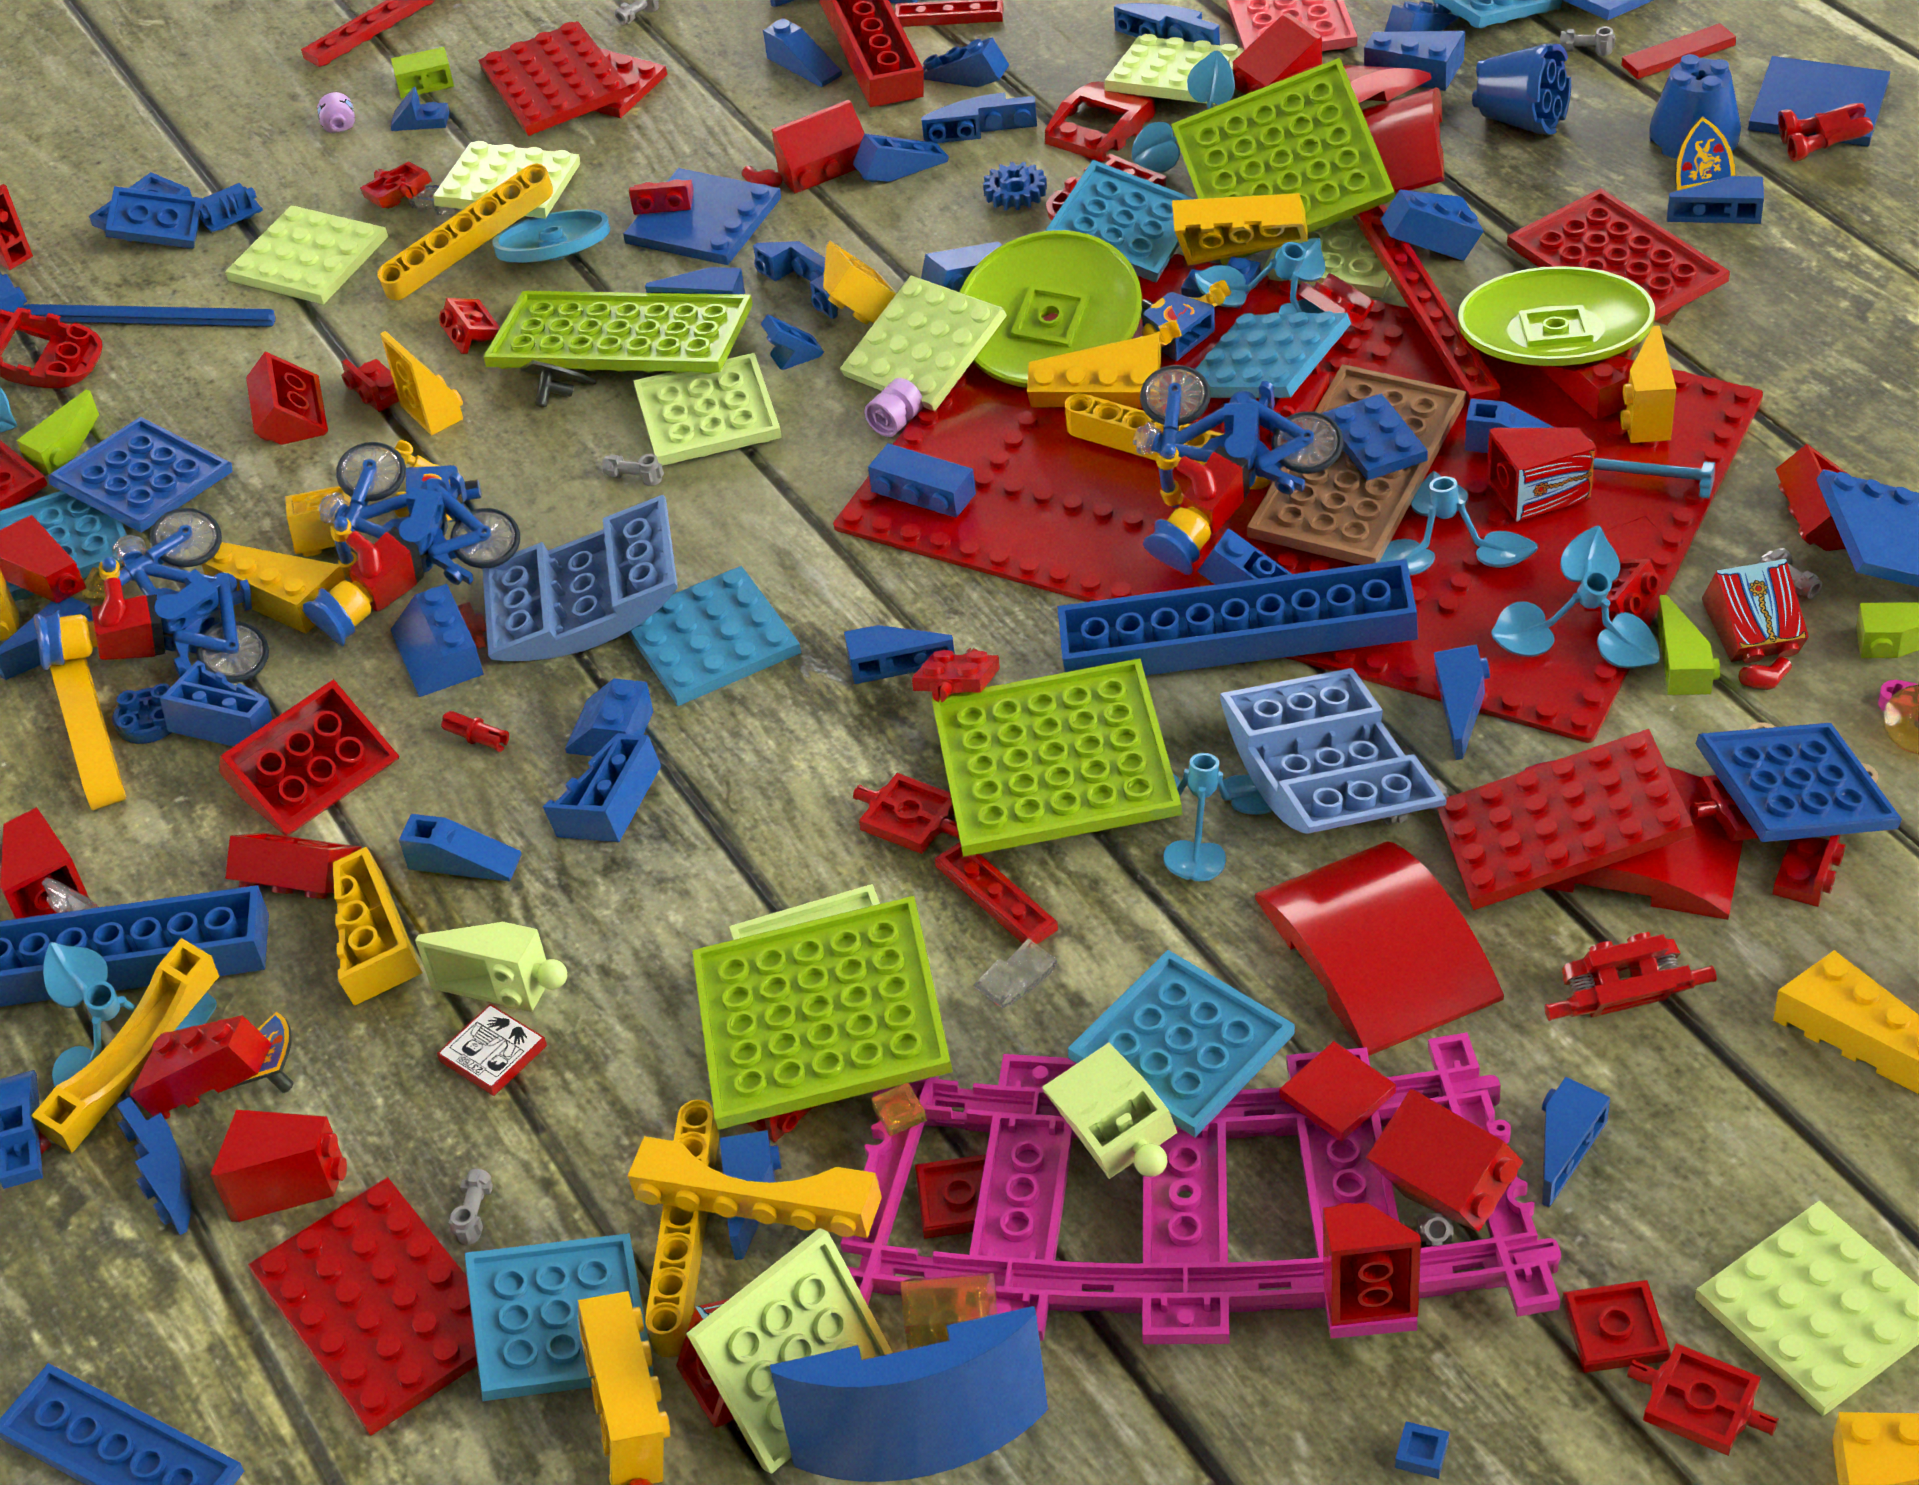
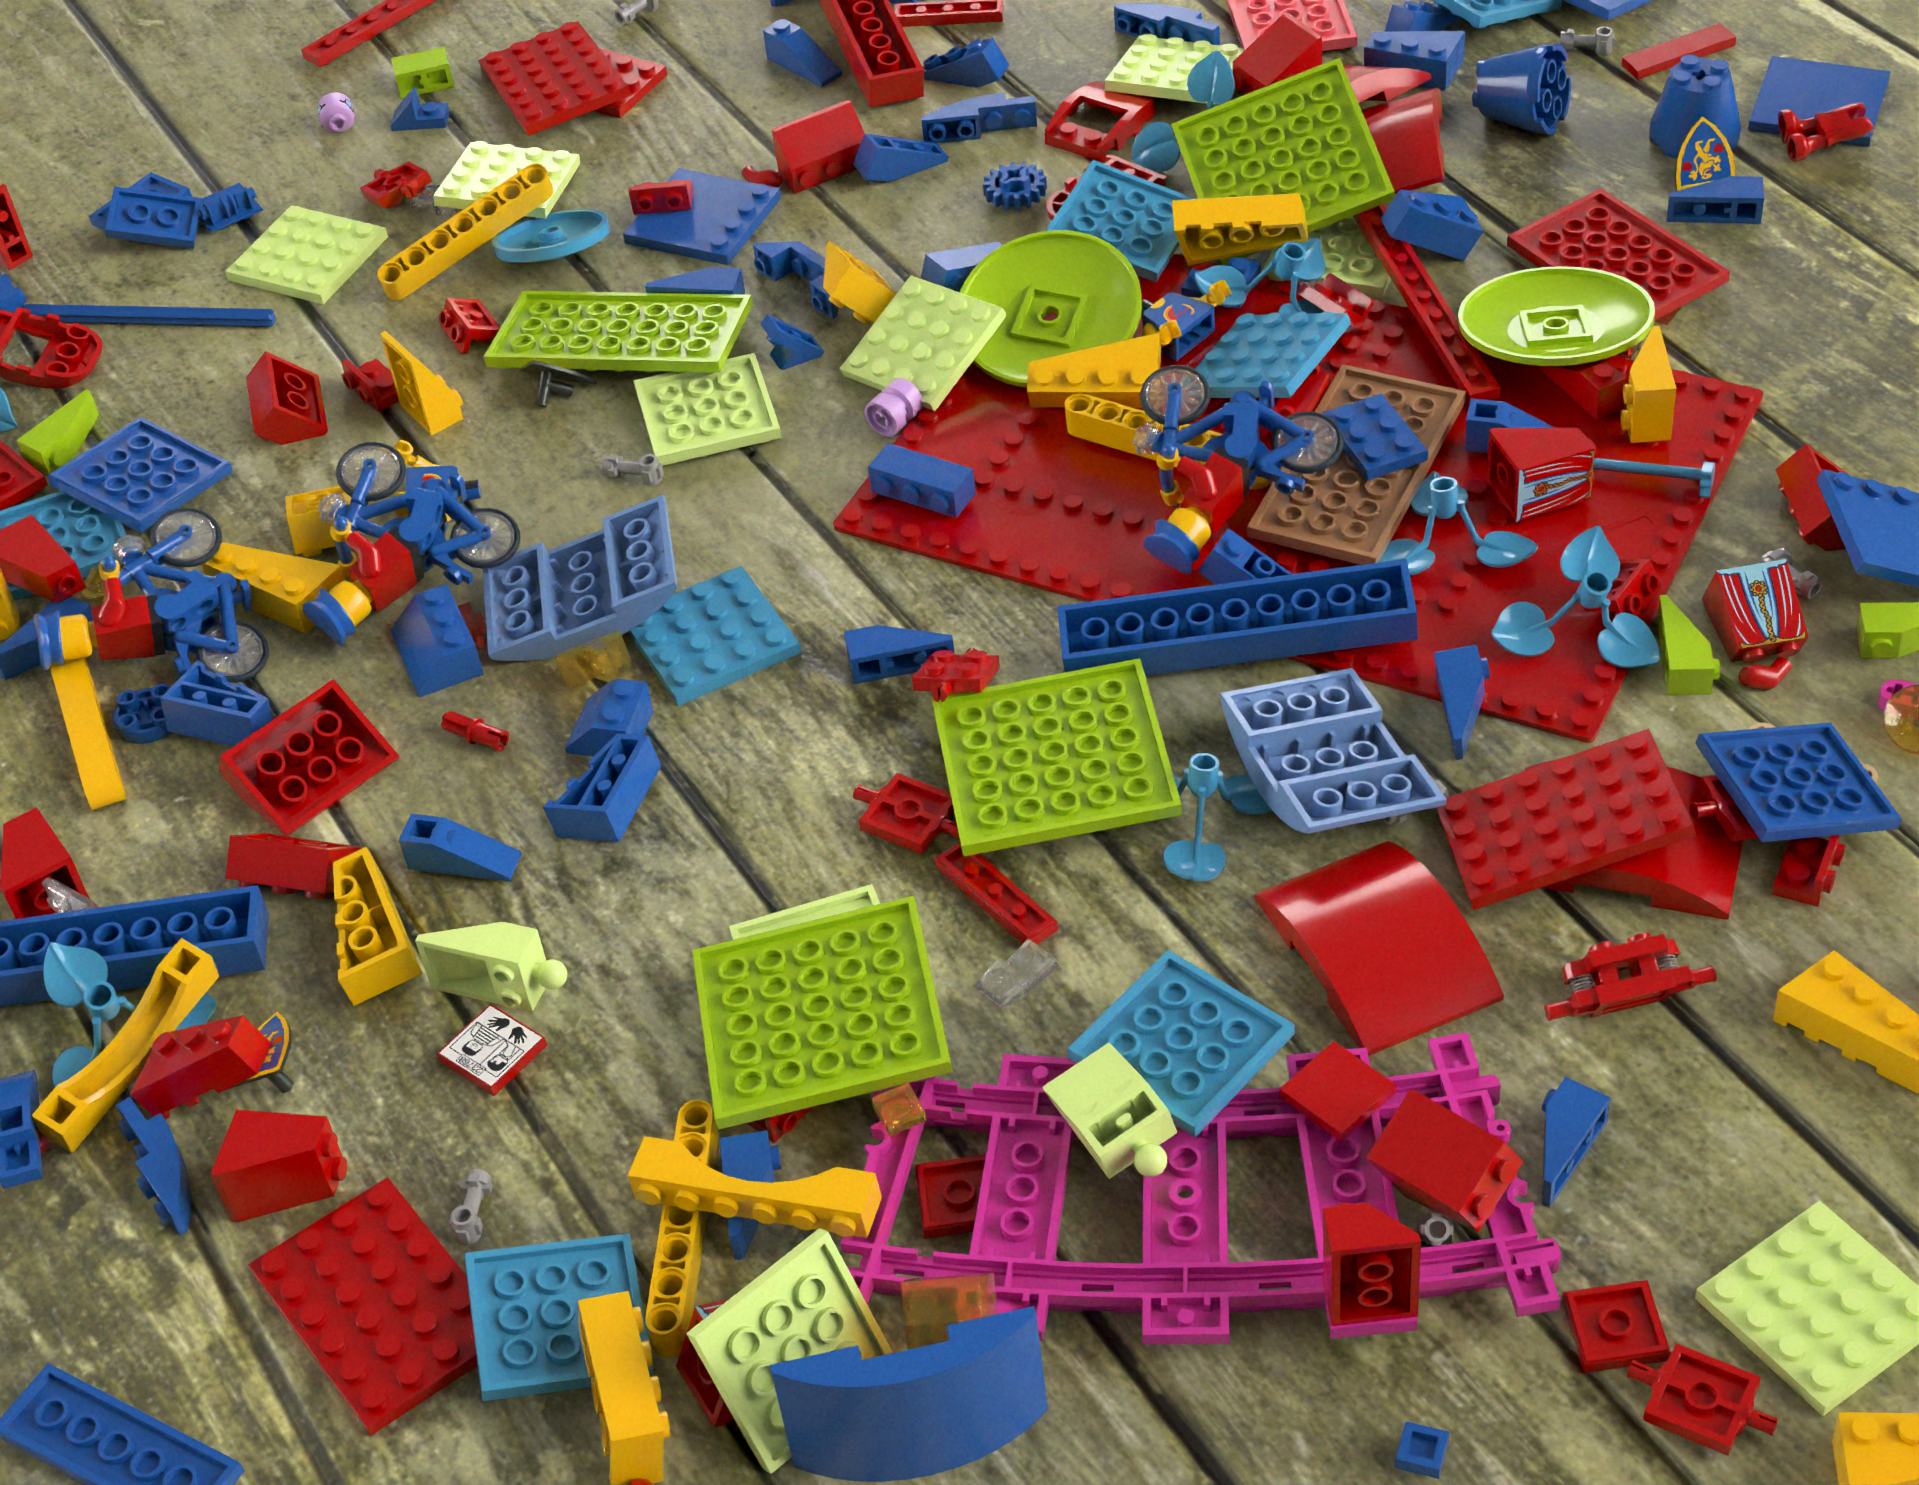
none -> clear yellow bracket [554,630,632,688]

